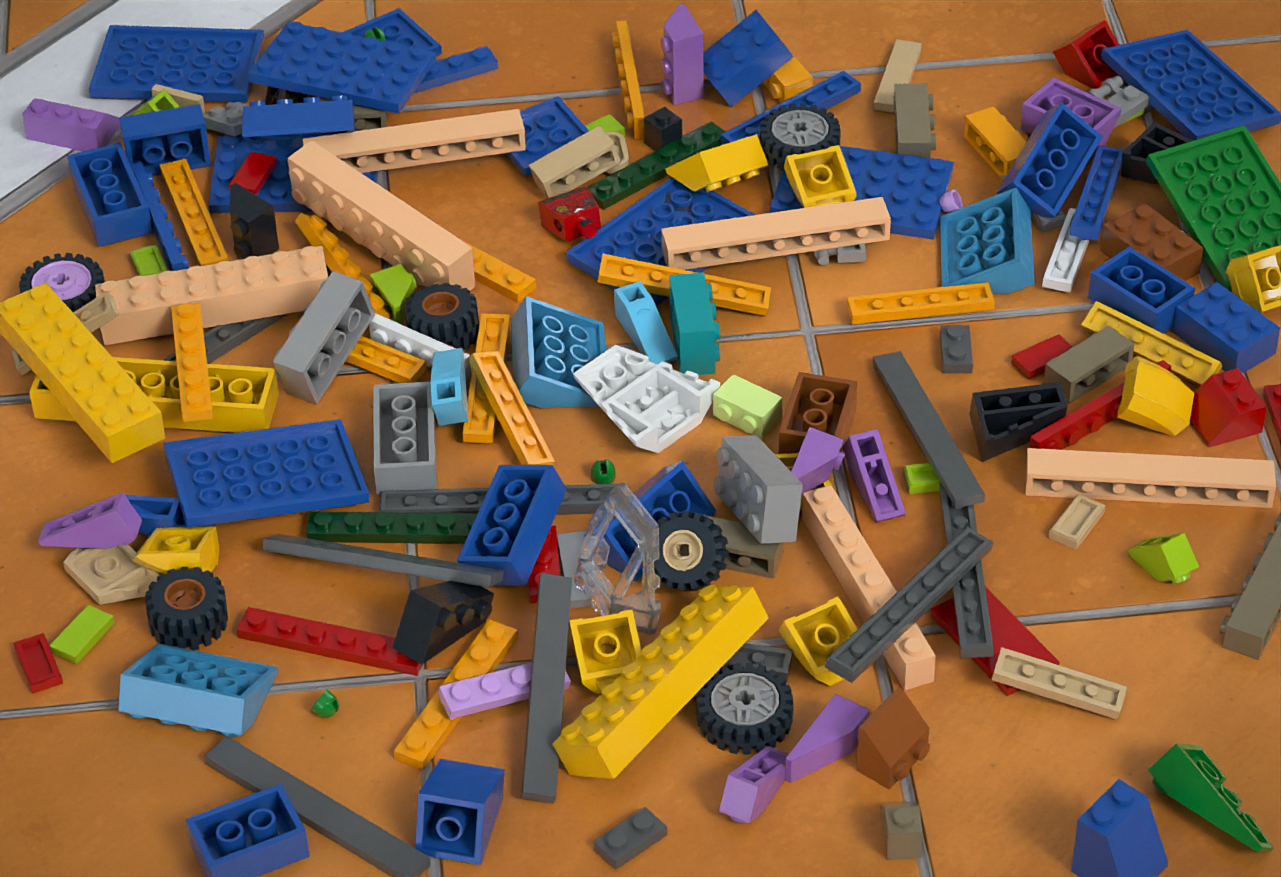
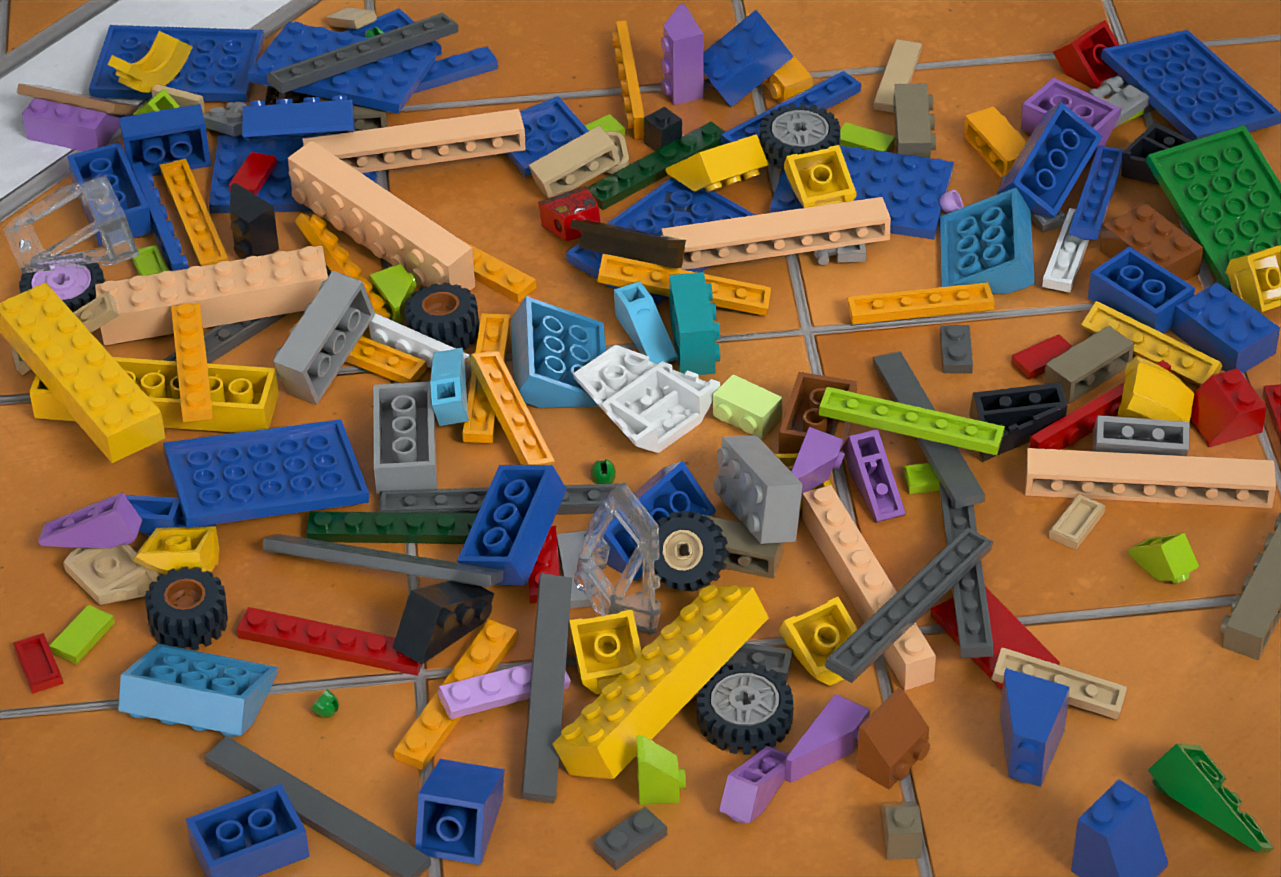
none -> clear windscreen [3,174,139,273]
none -> medium nougat tile [17,83,138,116]
none -> yellow arch [108,31,193,93]
none -> dark grey tile [267,13,458,94]
none -> tan tile [326,7,377,29]
none -> dark brown fence [570,220,686,268]
none -> lime slope [636,736,686,805]
none -> lime plate [819,387,1005,456]
none -> lime tile [840,122,895,152]
none -> blue slope [1000,668,1070,787]
none -> light grey brick [1092,415,1189,456]

